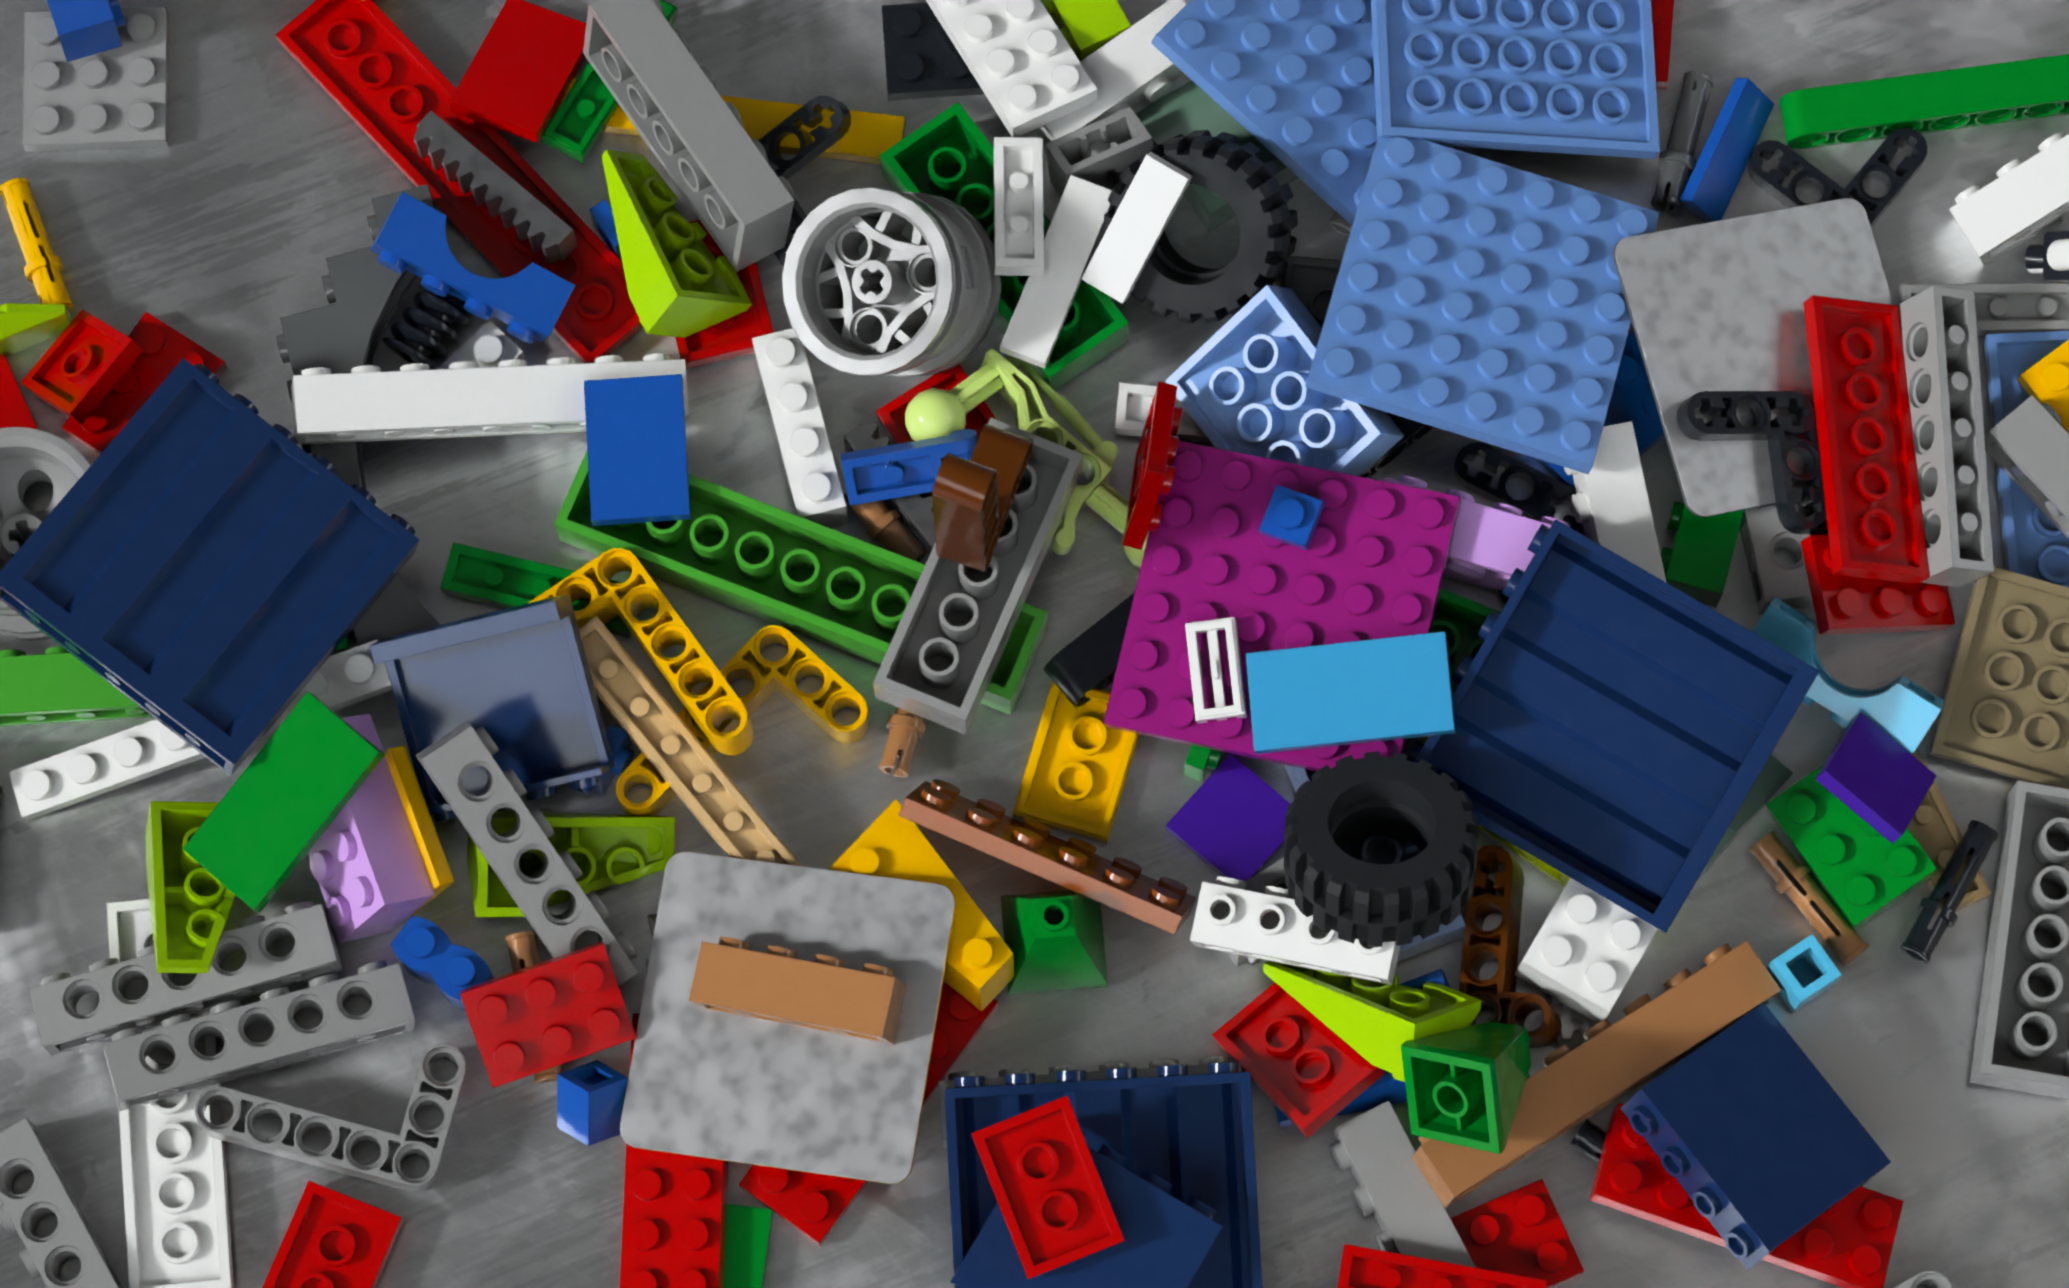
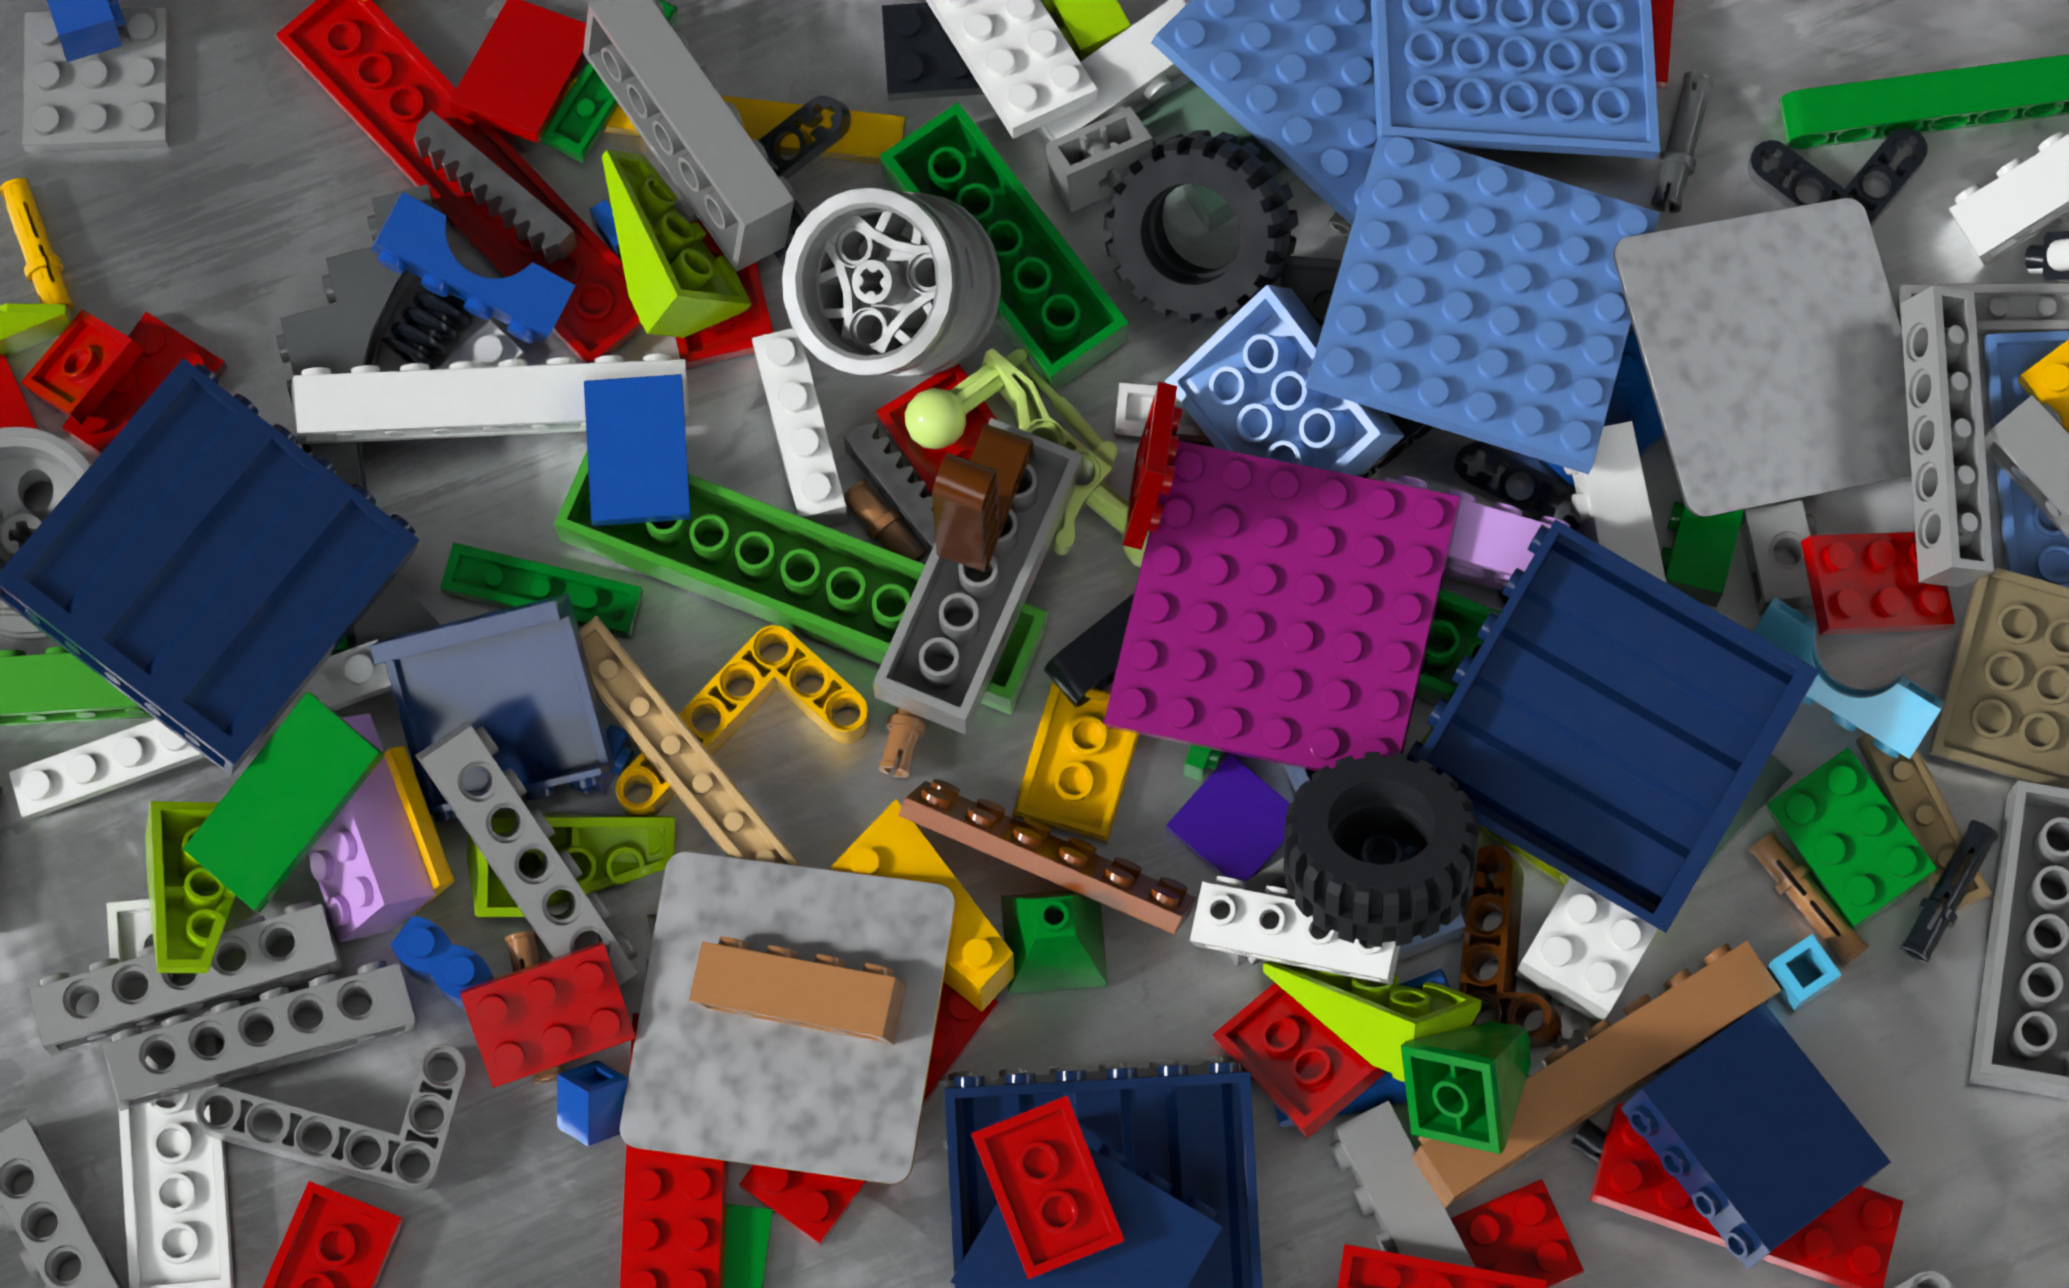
yellow beam [527,548,754,755] -> none
blue plate [841,429,978,506] -> none
white plate [993,137,1044,276] -> none
white tile [1000,175,1112,369] -> none
white tile [1081,152,1193,304] -> none
white tile [1185,617,1247,724] -> none
dark azure tile [1246,631,1456,754] -> none
blue plate [1259,485,1325,551] -> none
black beam [1676,391,1826,535] -> none
blue tile [1680,78,1774,223] -> none
red plate [1803,295,1929,584] -> none
dark purple tile [1816,712,1936,844] -> none

